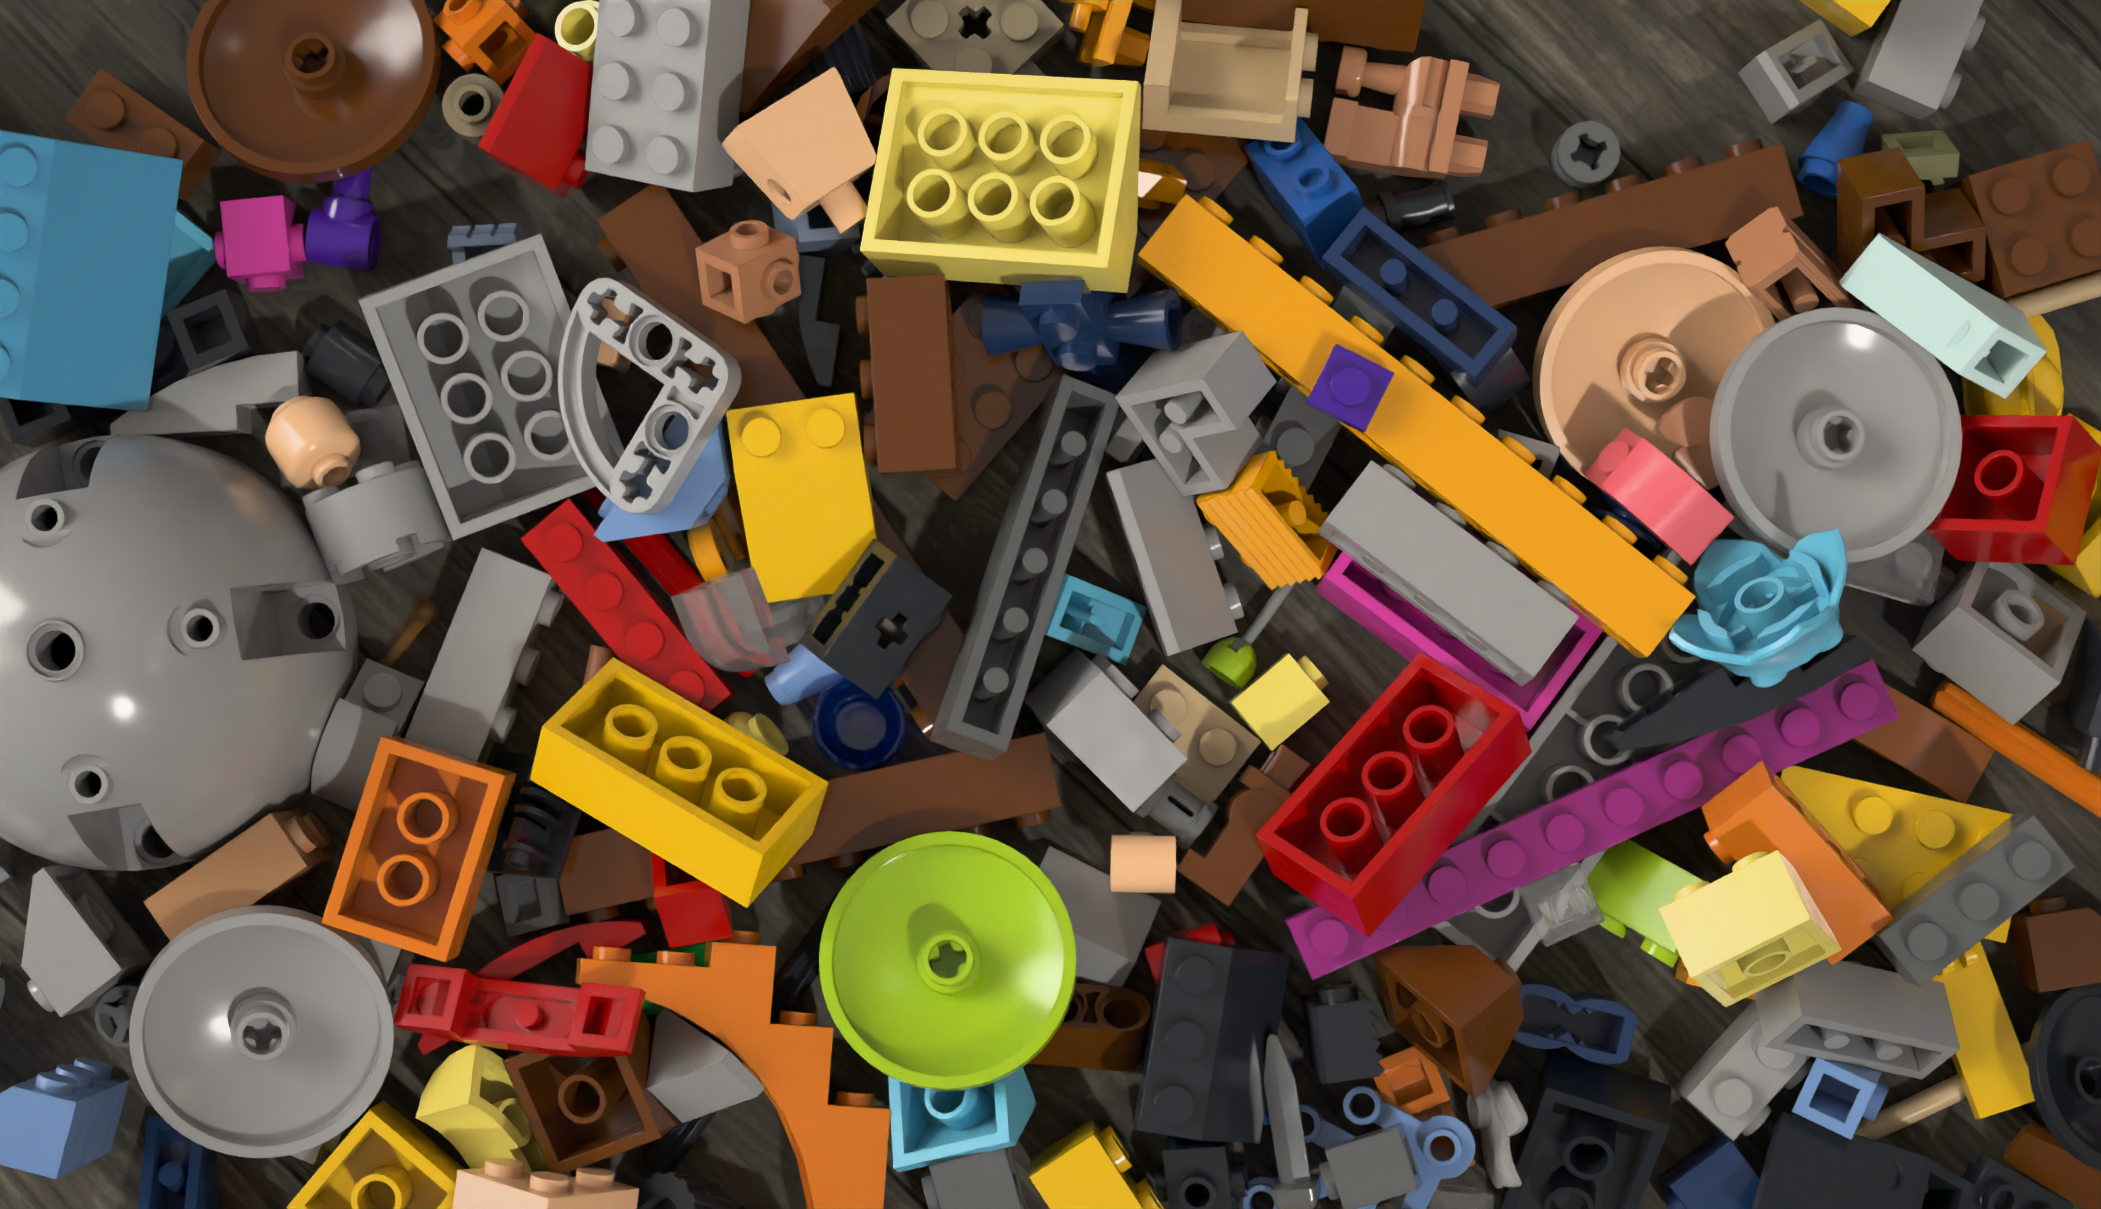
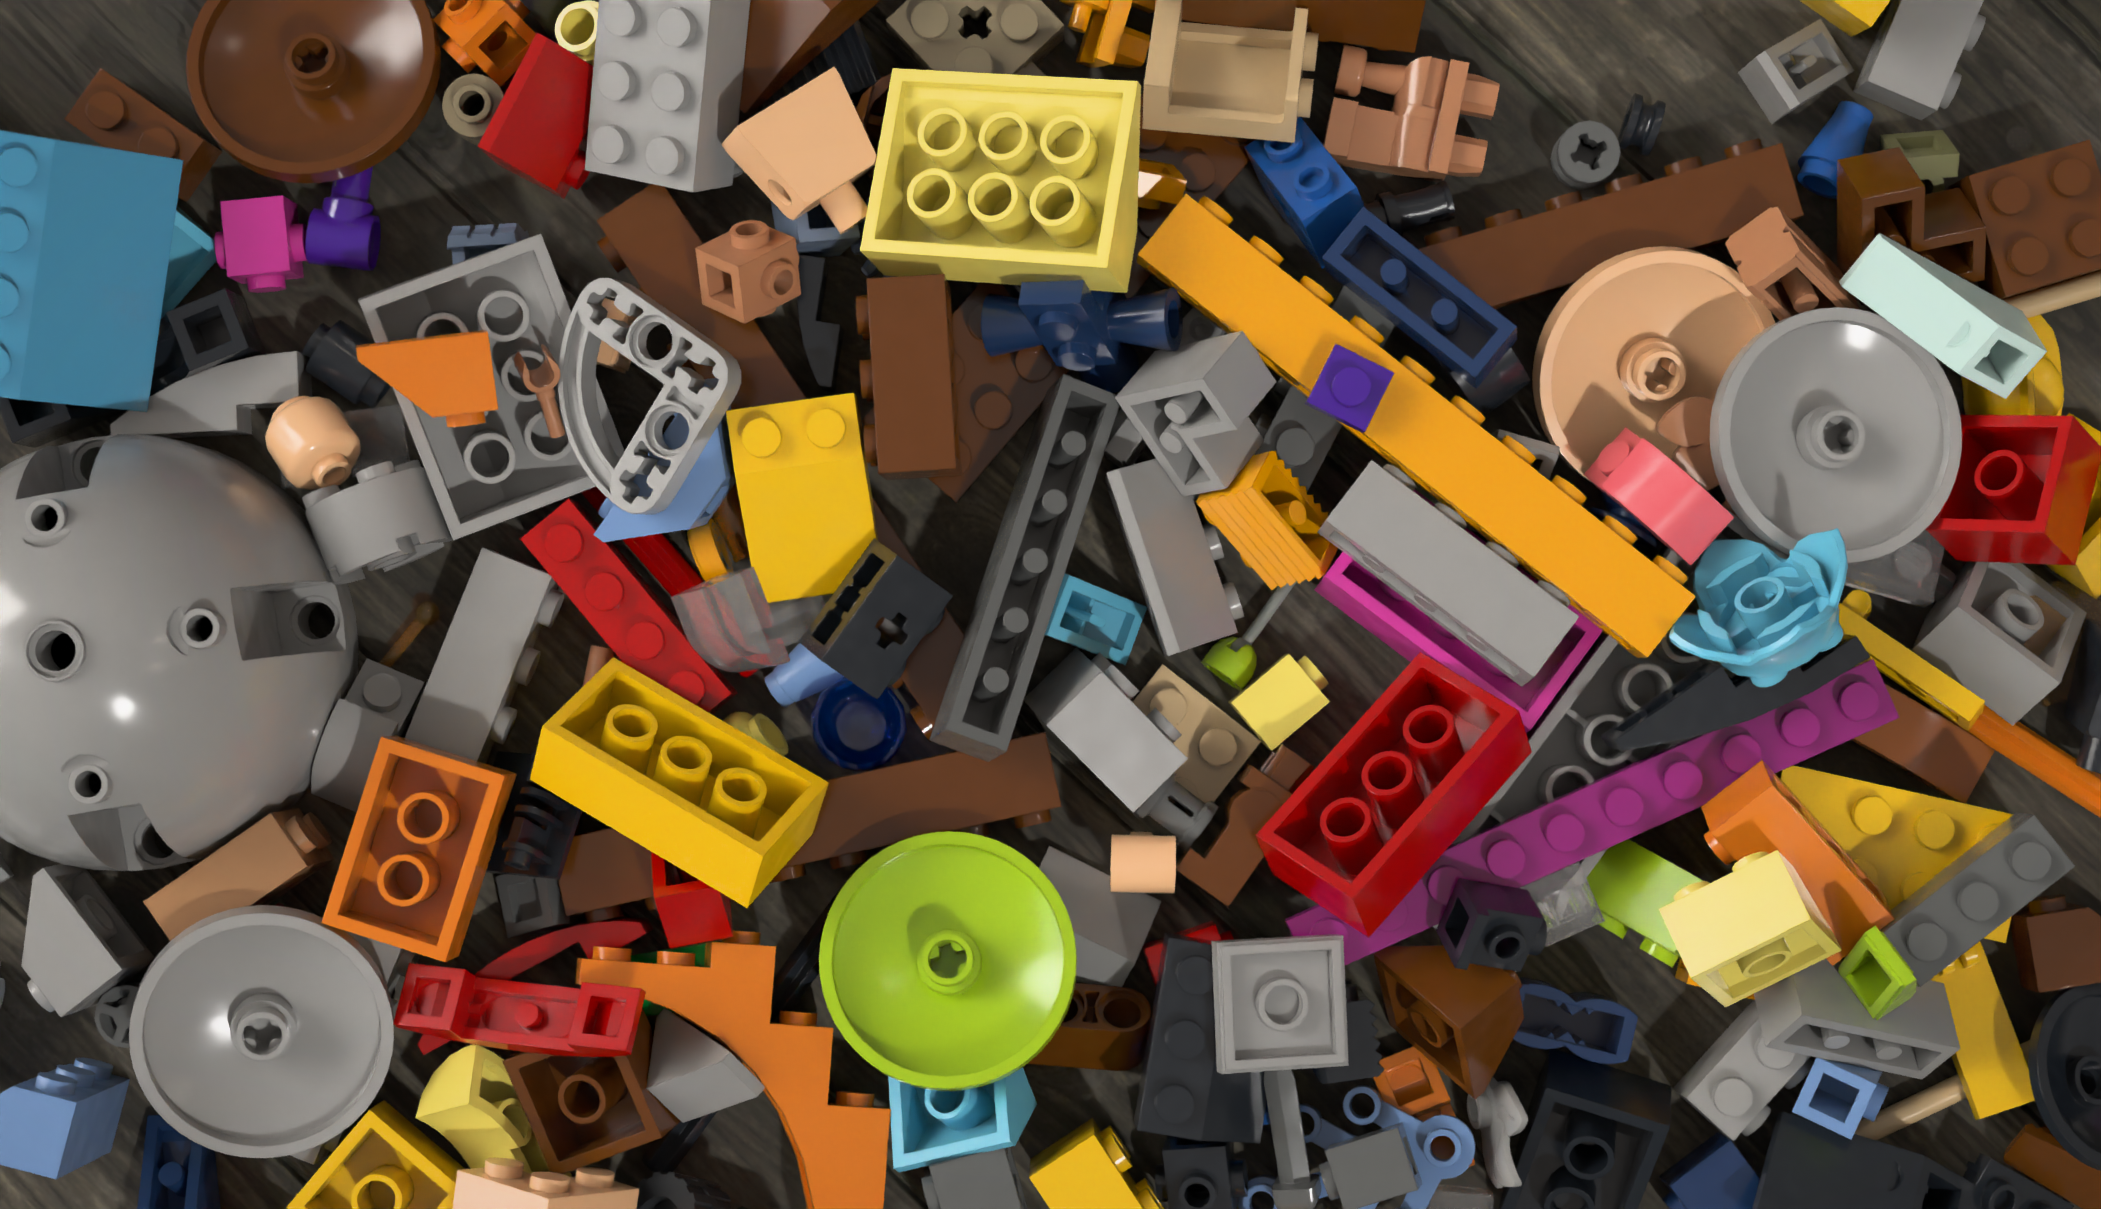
none -> orange slope [356,330,498,427]
none -> nougat hand [514,344,566,438]
none -> light grey plate [1211,934,1349,1074]
none -> black brick [1436,878,1547,972]
none -> black bush [1618,93,1666,156]
none -> lime slope [1838,925,1917,1020]
none -> yellow hinge [1839,590,1985,731]

